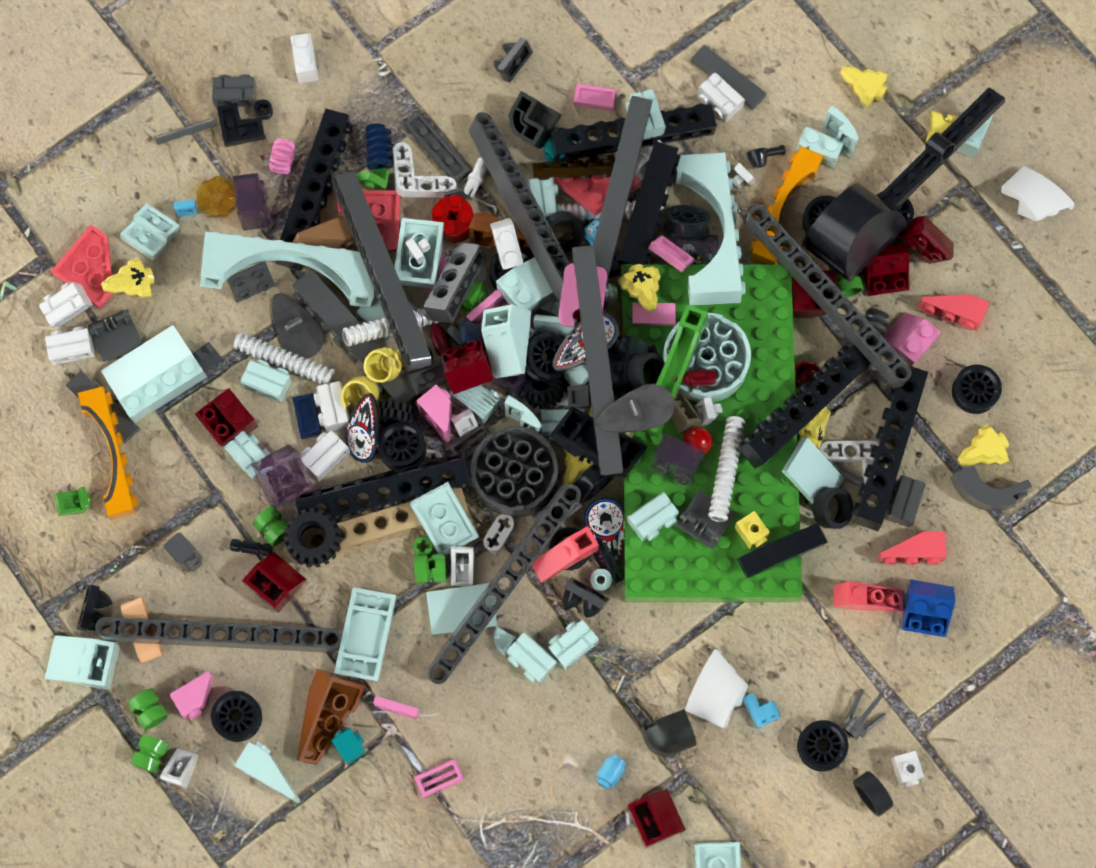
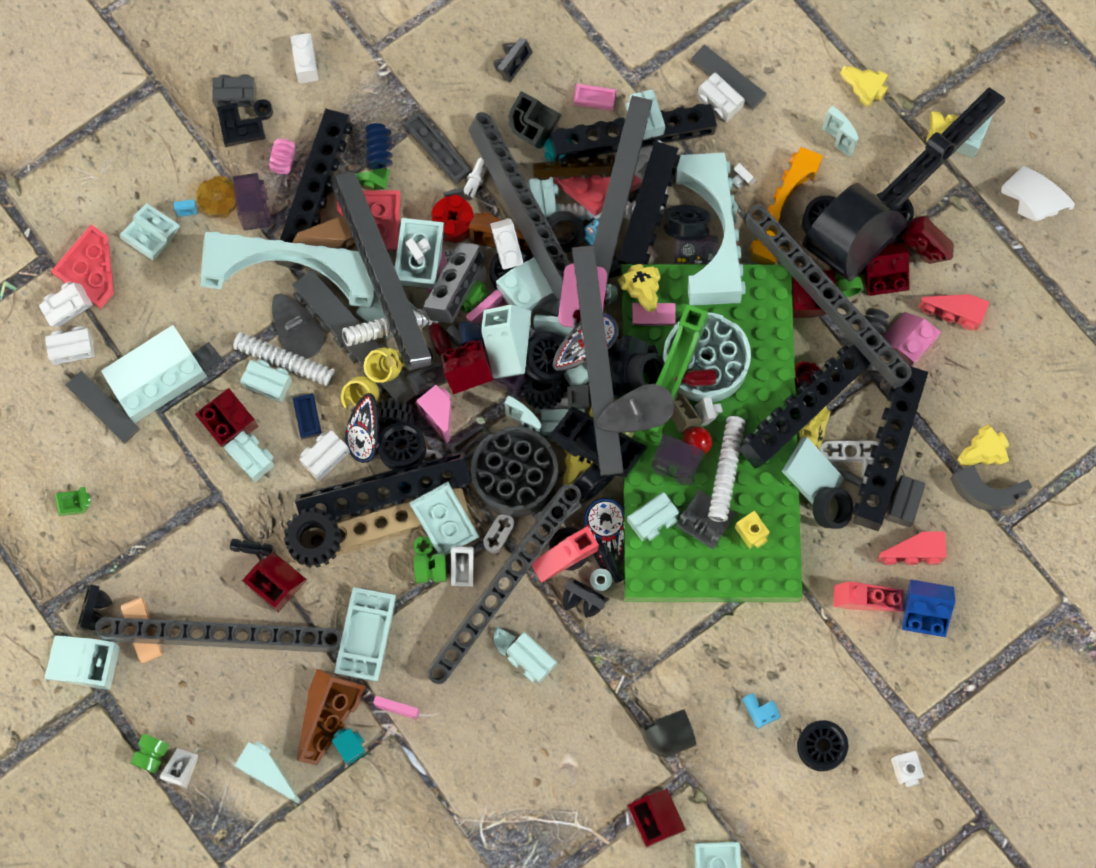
light orange arch [78,386,139,520] -> none
dark grey hinge [88,309,142,362] -> none
light yellow rock [101,258,154,298] -> none
bright green wheel [128,688,169,731] -> none
dark grey bar [155,118,216,145] -> none
dark grey brick [164,532,203,573] -> none
bright pink slope [169,671,214,720] -> none
black wheel [211,691,262,742] -> none
dark grey hinge [227,261,275,303] -> none
clear purple brick [251,444,314,508] -> none
bright green wheel [252,506,288,547] -> none
white brick [313,381,350,432] -> none
white beam [392,142,456,198] -> none
bright pink tile [414,759,464,799] -> none
light aqua tile [426,583,498,636] -> none
light aqua brick [450,385,500,423] -> none
white tile [451,408,478,438] -> none
light aqua brick [548,620,599,670] -> none
medium azure brick [595,754,626,790] -> none
bright pink tile [649,235,695,272] -> none
white slope [685,649,748,728] -> none
black slope [737,523,828,579] -> none
black bar [746,145,786,169] -> none
light aqua brick [796,127,844,168] -> none
dark grey plant [843,689,886,740] -> none
black tyre [853,771,893,816] -> none
black wheel [952,364,1002,414] -> none

